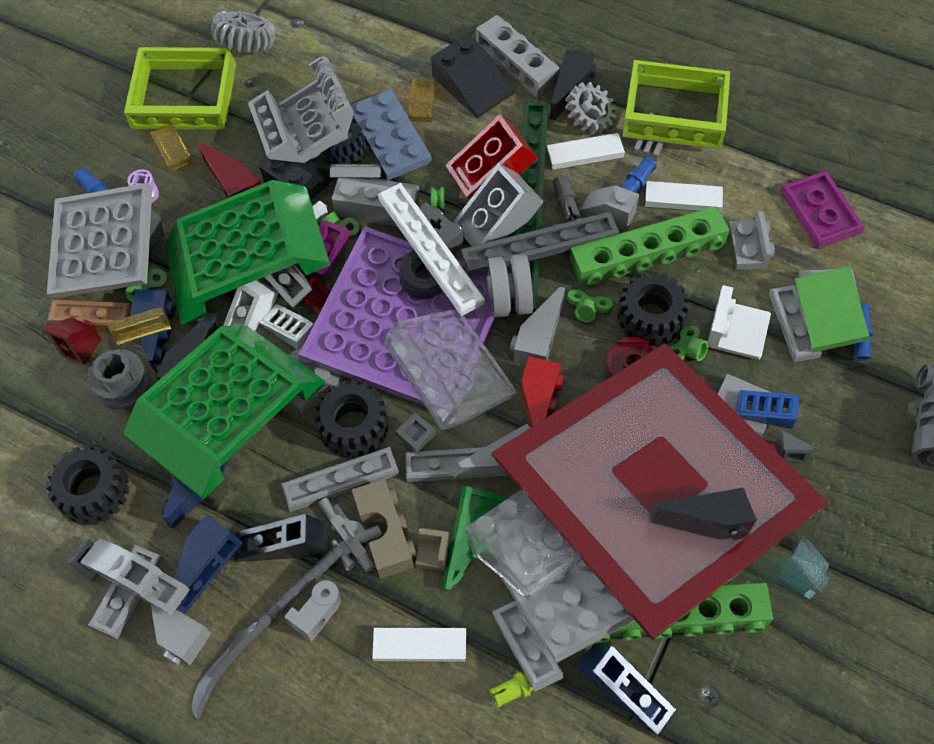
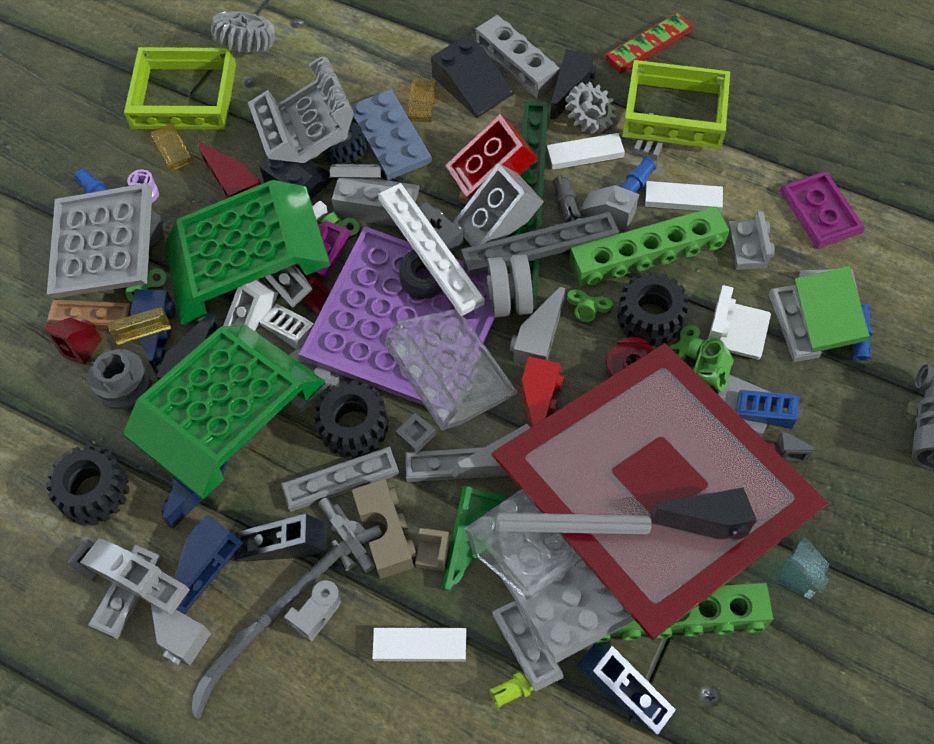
bright green bush [431,187,445,210] -> none
none -> light grey axle [496,513,651,534]
none -> tile [605,12,693,74]
none -> bright green piece [693,338,734,392]

